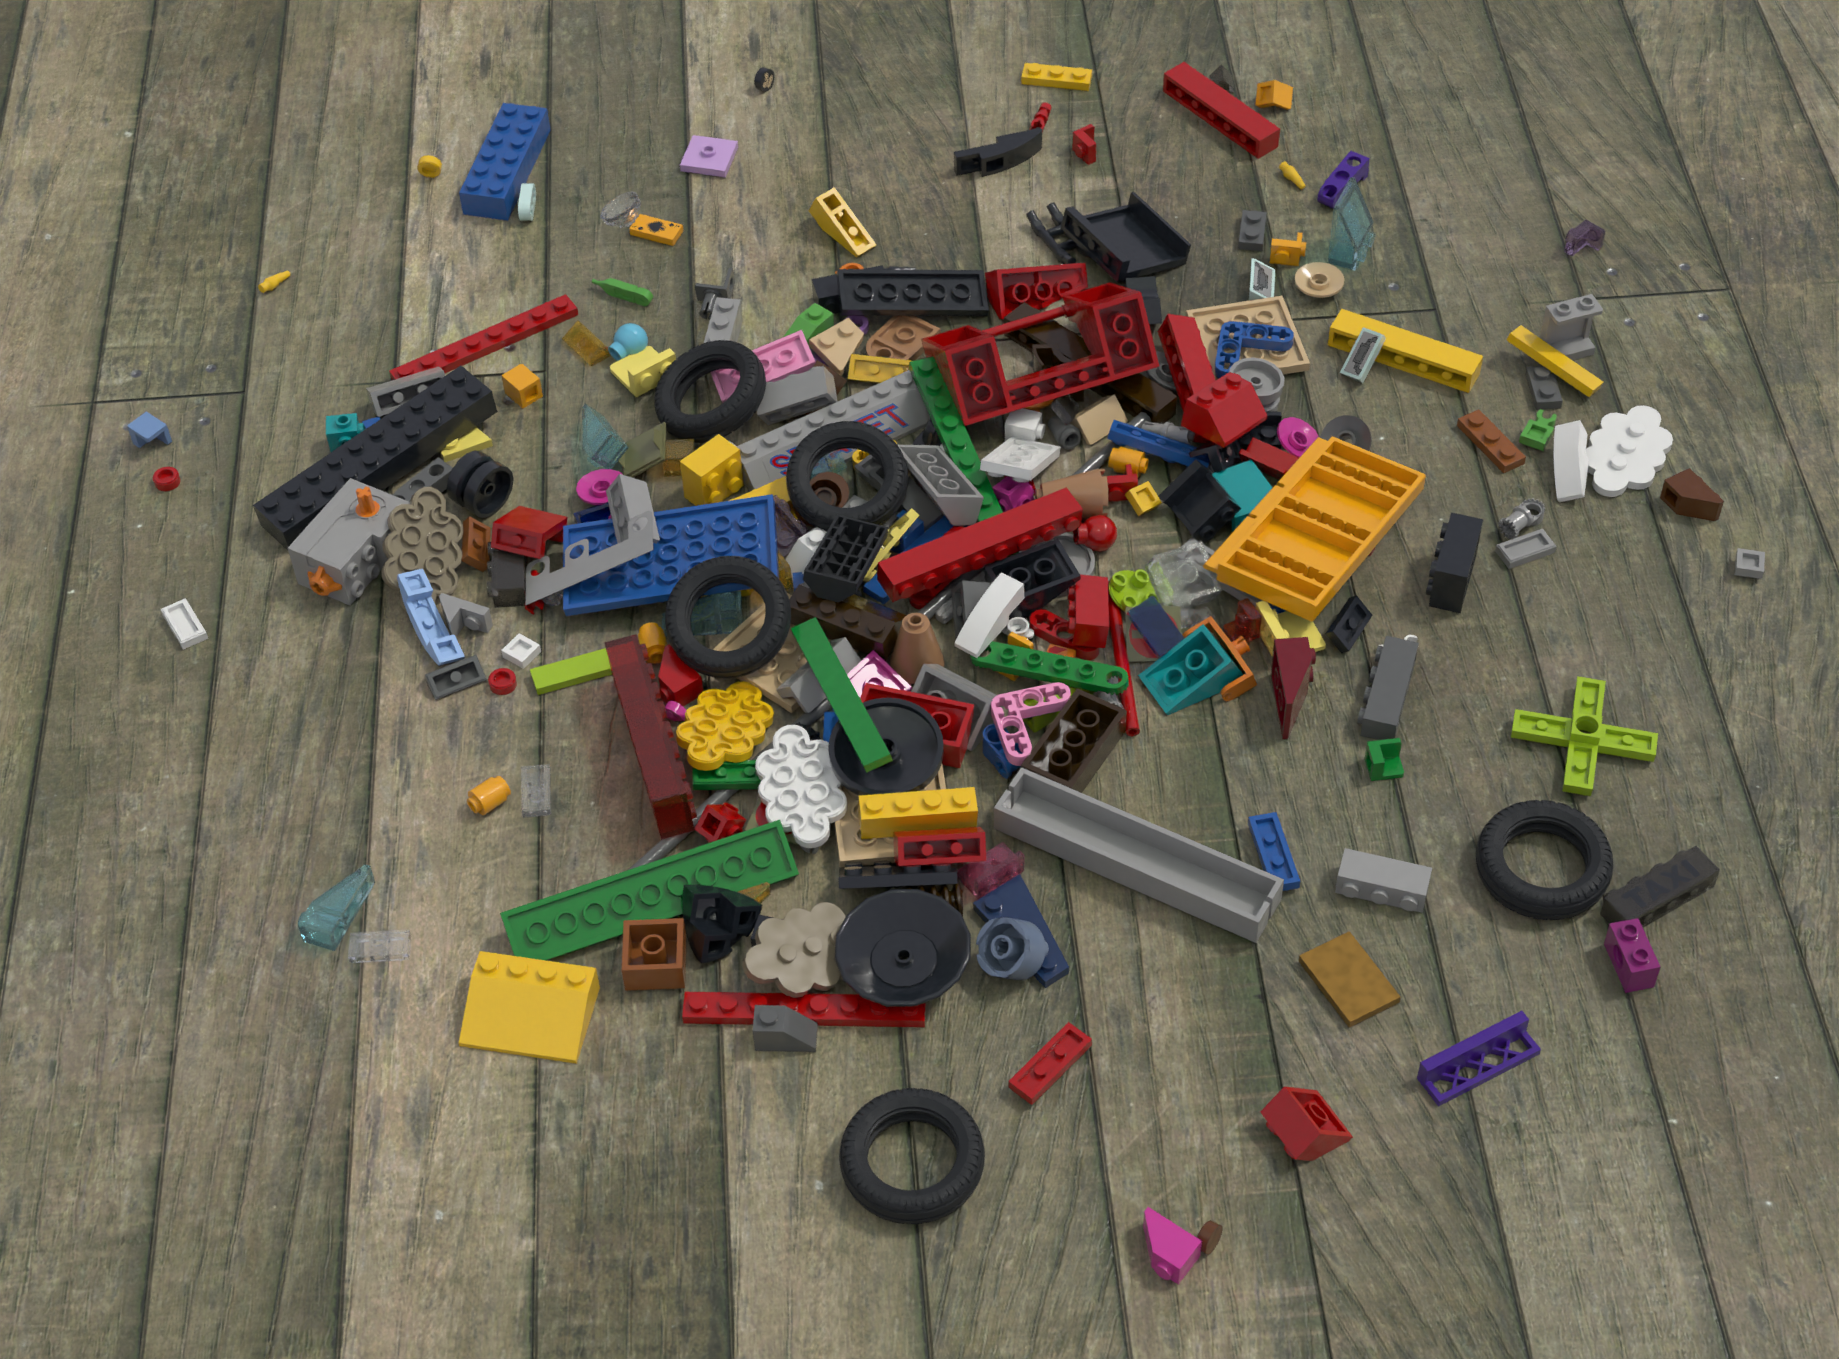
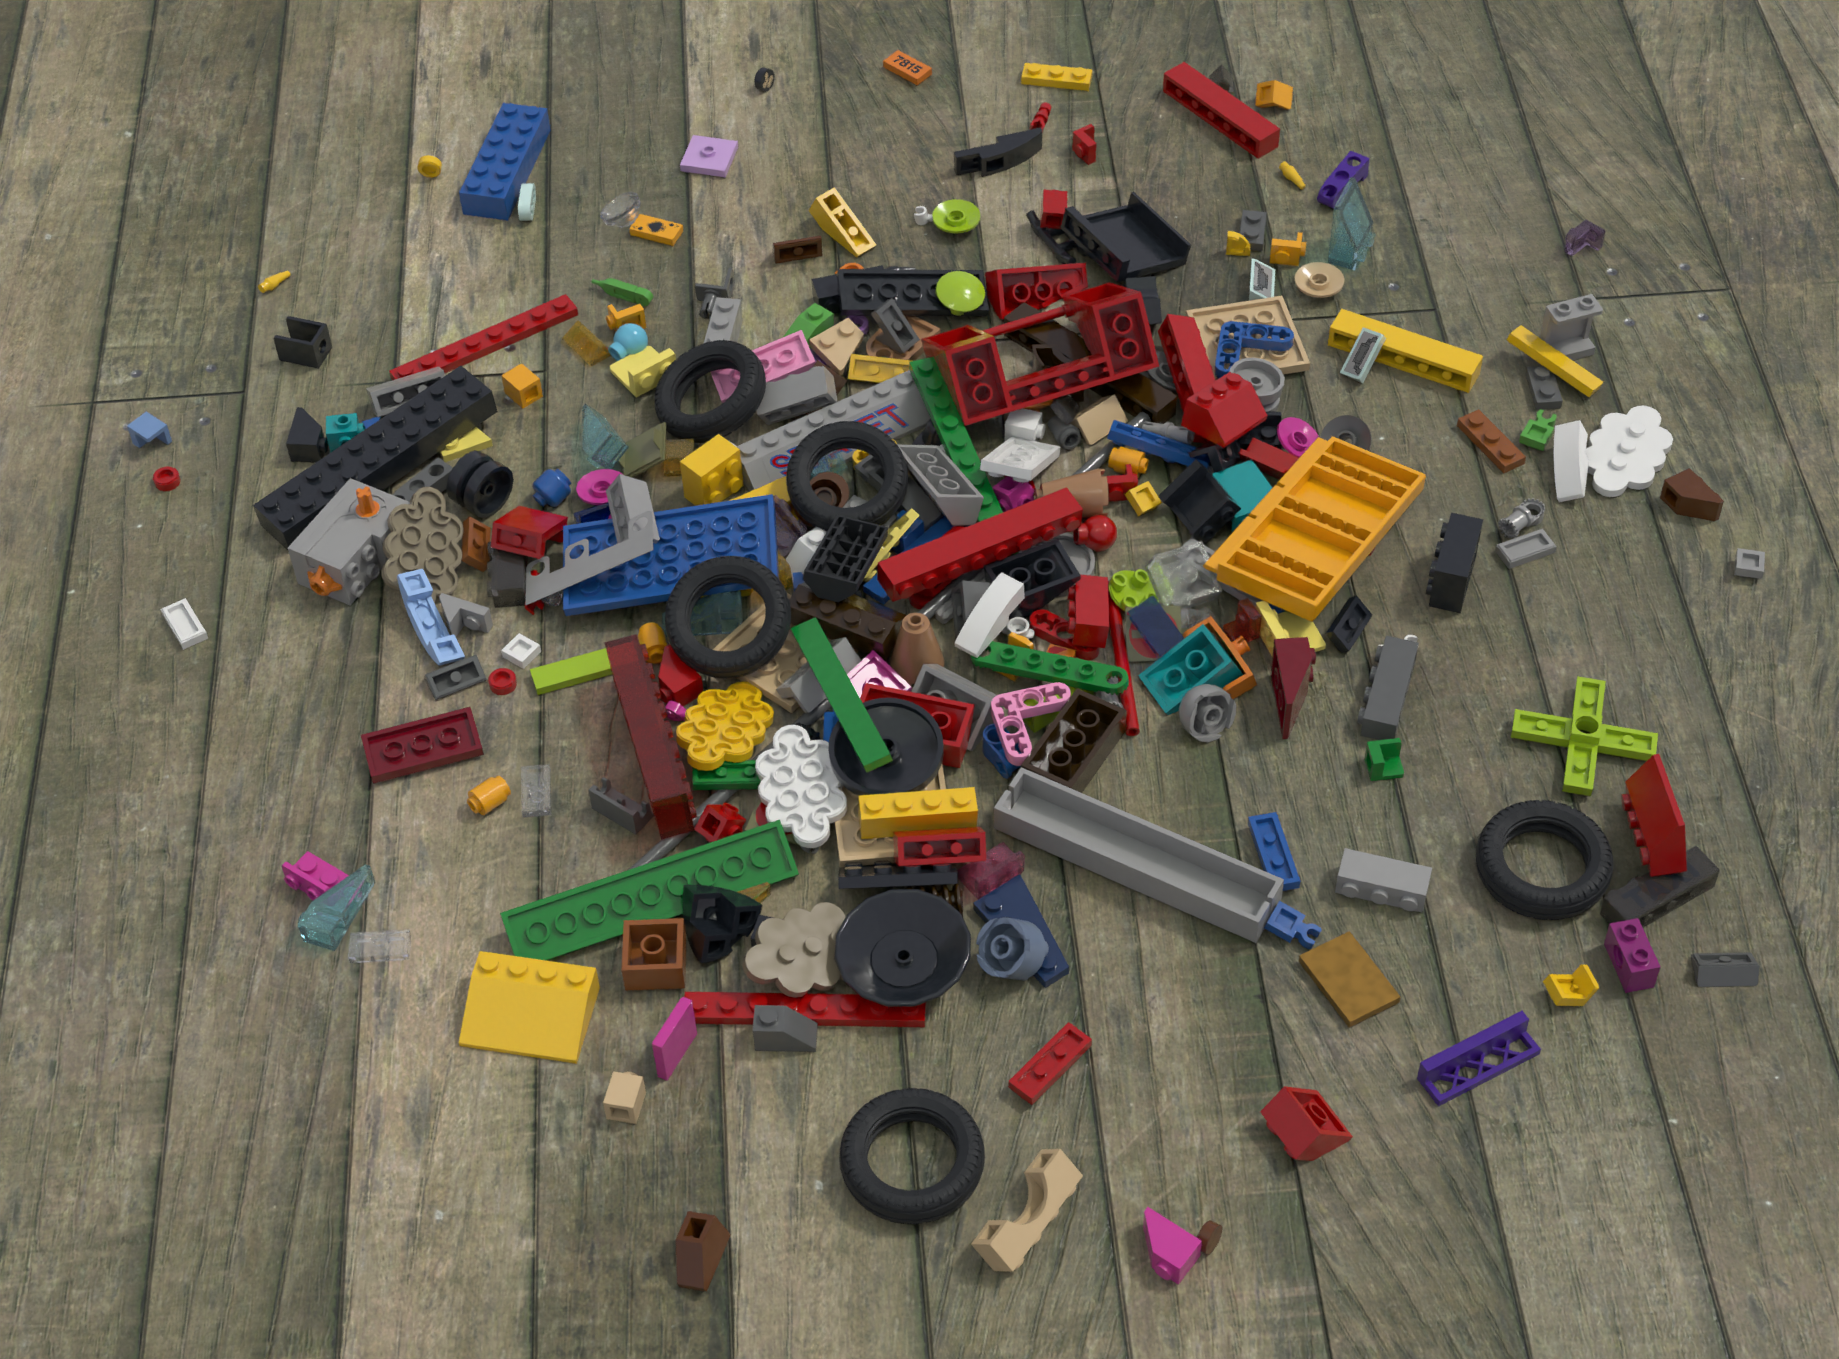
none -> black piece [273,316,332,369]
none -> dark pink bracket [281,851,353,907]
none -> black slope [286,407,328,463]
none -> dark red plate [361,707,484,784]
none -> blue head [532,469,572,508]
none -> dark grey hinge [589,777,654,834]
none -> tan brick [603,1071,646,1124]
none -> light orange bracket [606,304,647,332]
none -> dark pink tile [652,997,697,1081]
none -> reddish brown slope [676,1211,731,1292]
none -> reddish brown slope [772,235,823,264]
none -> dark grey slope [871,298,920,354]
none -> orange tile [883,50,932,85]
none -> white hand [914,206,933,225]
none -> lime dish [932,199,980,233]
none -> lime dish [935,271,985,316]
none -> tan arch [971,1149,1083,1272]
none -> red brick [1040,189,1068,229]
none -> light grey cylinder [1179,684,1236,742]
none -> yellow tile [1226,231,1251,256]
none -> blue plate [1264,901,1322,949]
none -> yellow bracket [1543,964,1599,1006]
none -> red slope [1621,754,1687,877]
none -> dark grey slope [1691,952,1760,987]

